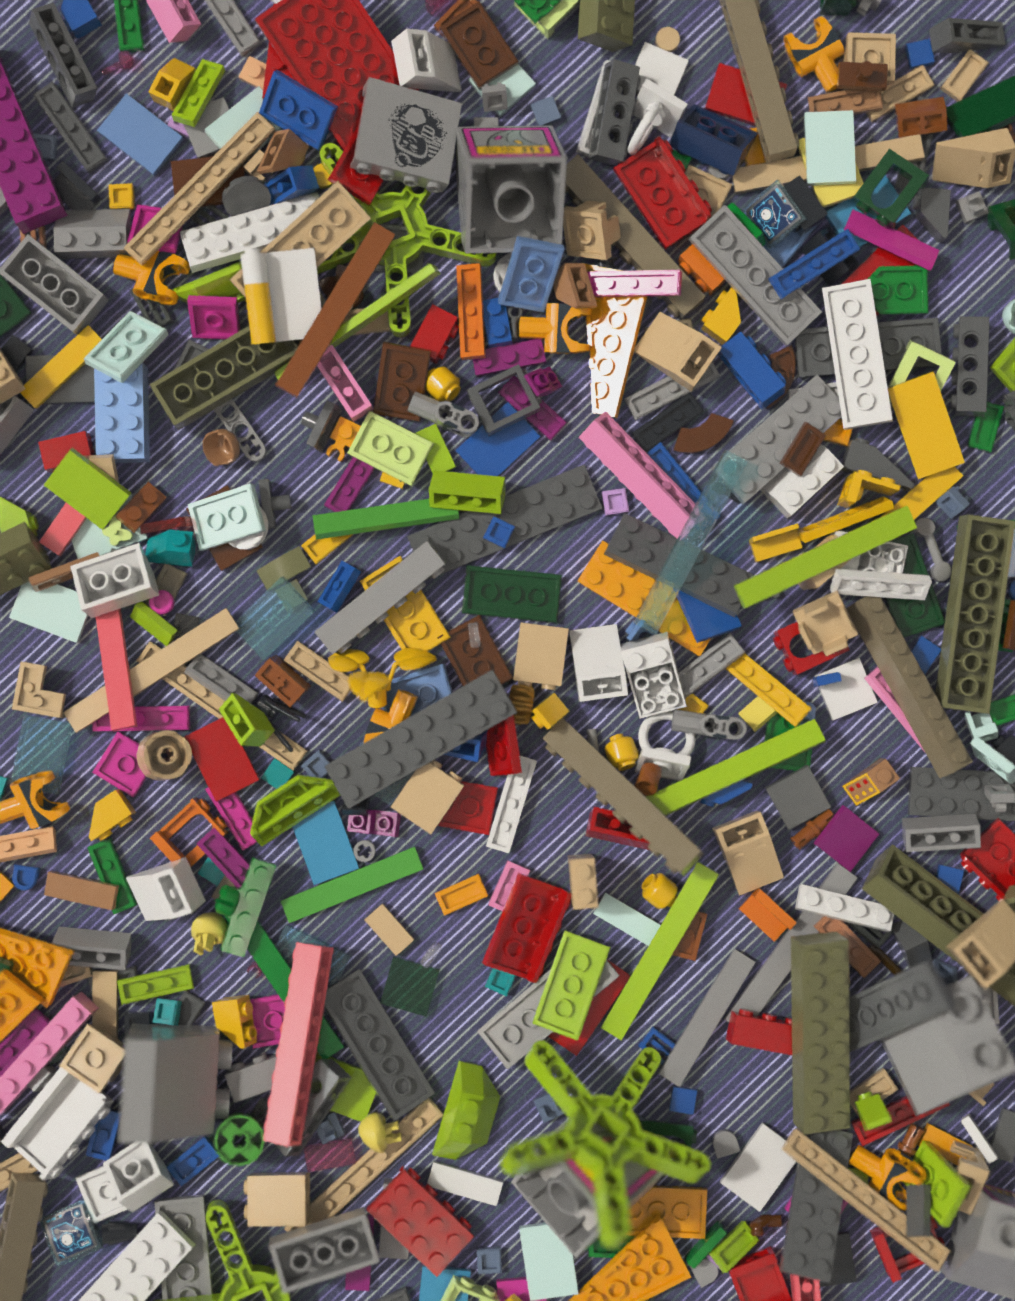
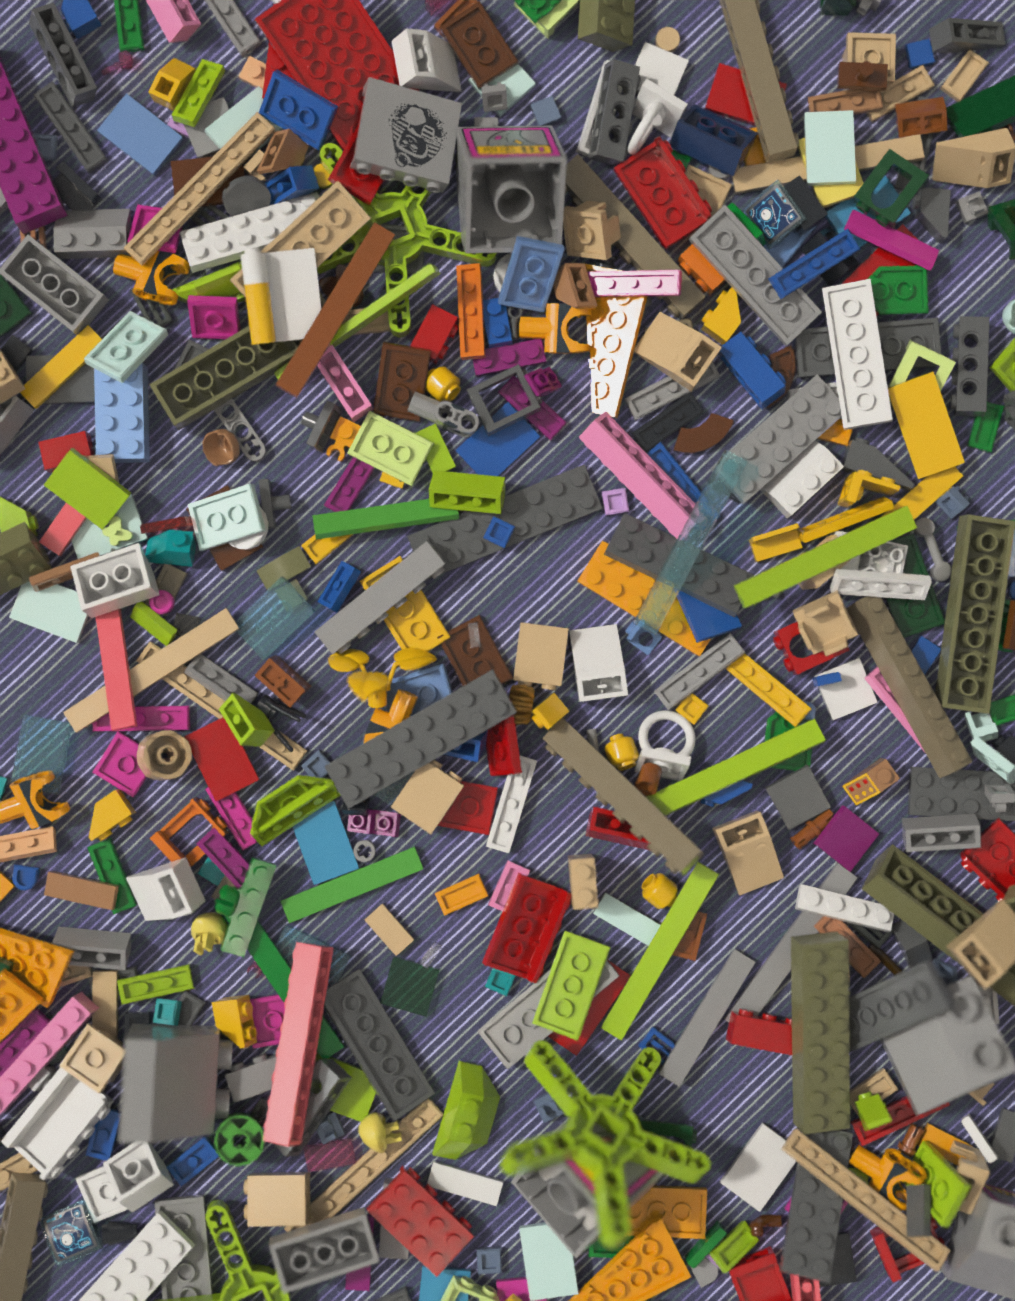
tan panel [12,661,66,718] -> none
yellow tile [108,183,135,209] -> none
dark orange plate [116,482,167,533] -> none
teal tile [261,758,295,789] -> none
tan tile [284,641,351,702] -> none
dark green tile [462,565,562,623] -> none
white slope [621,632,687,718] -> none
blue tile [669,1085,697,1115] -> none
light grey connector [671,709,746,740] -> none
light grey tile [712,1129,740,1159] -> none
light yellow tile [738,696,777,732] -> none
orange panel [738,888,797,942] -> none
reddish brown tile [780,422,826,477] -> none
light orange connector [783,16,845,93] -> none
blue tile [936,864,964,894] -> none

